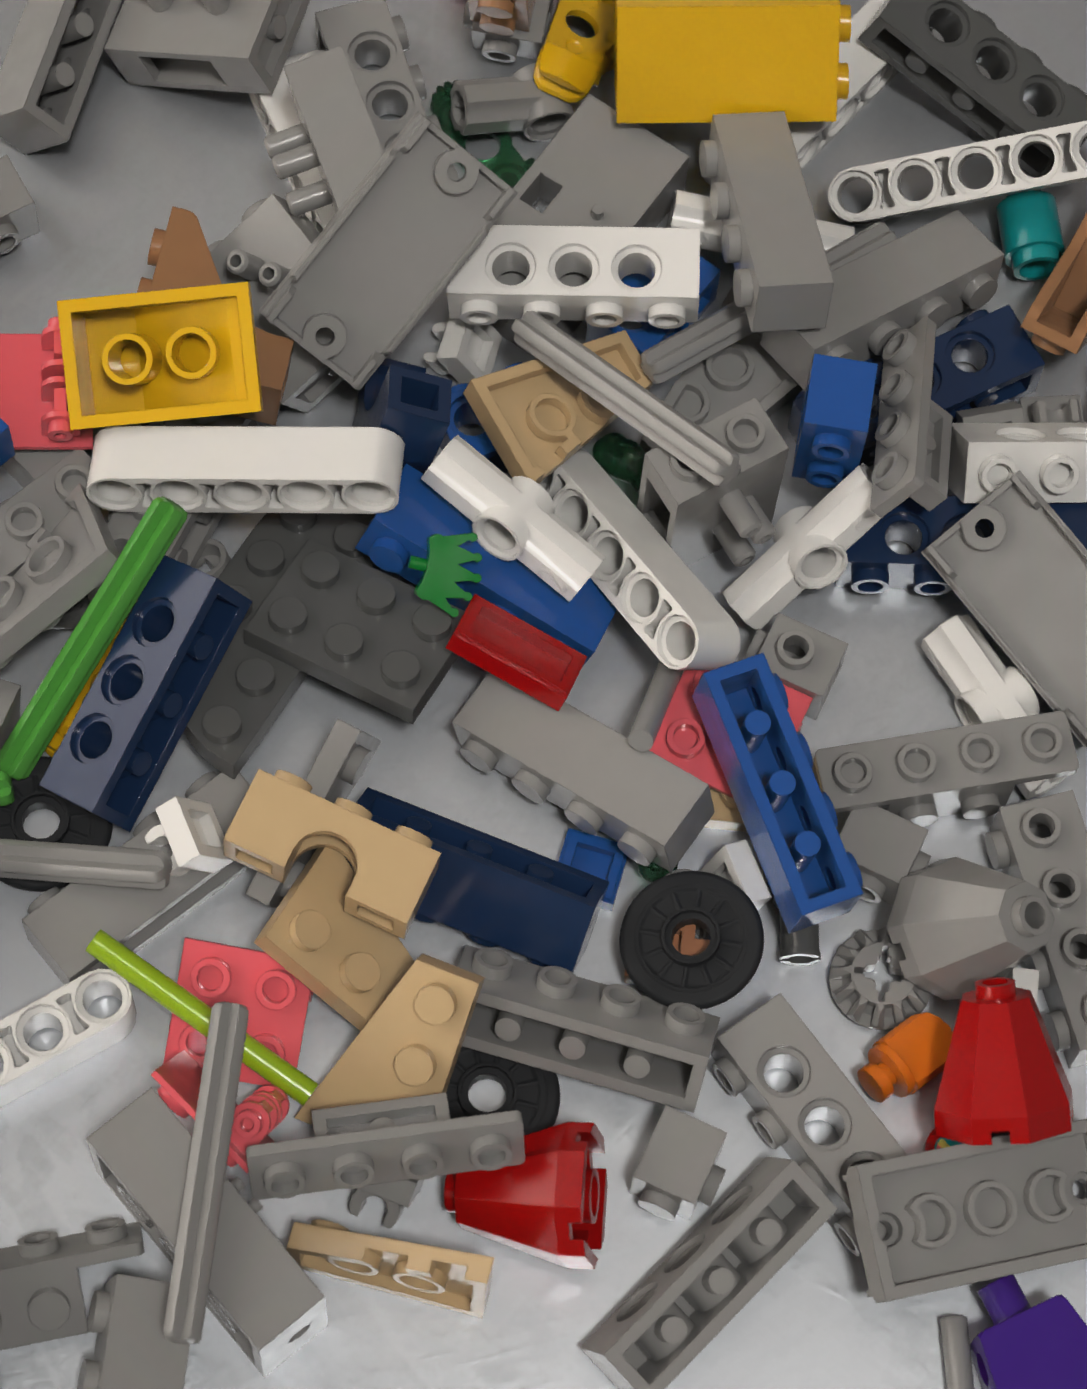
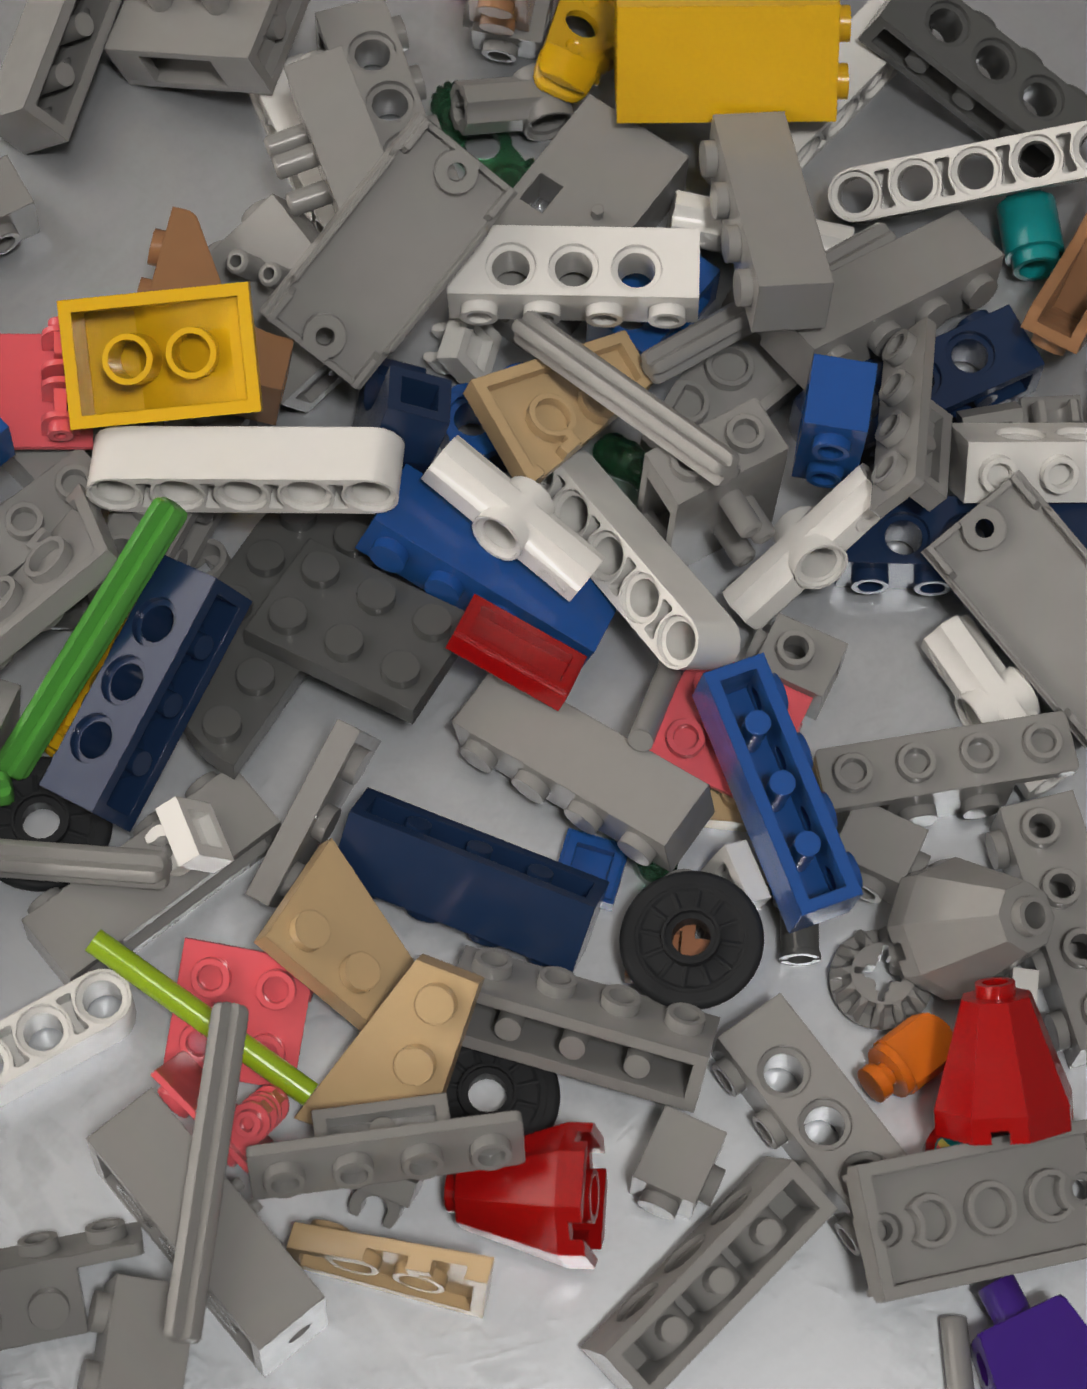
tan arch [223,769,441,939] -> none
green piece [408,532,482,617] -> none

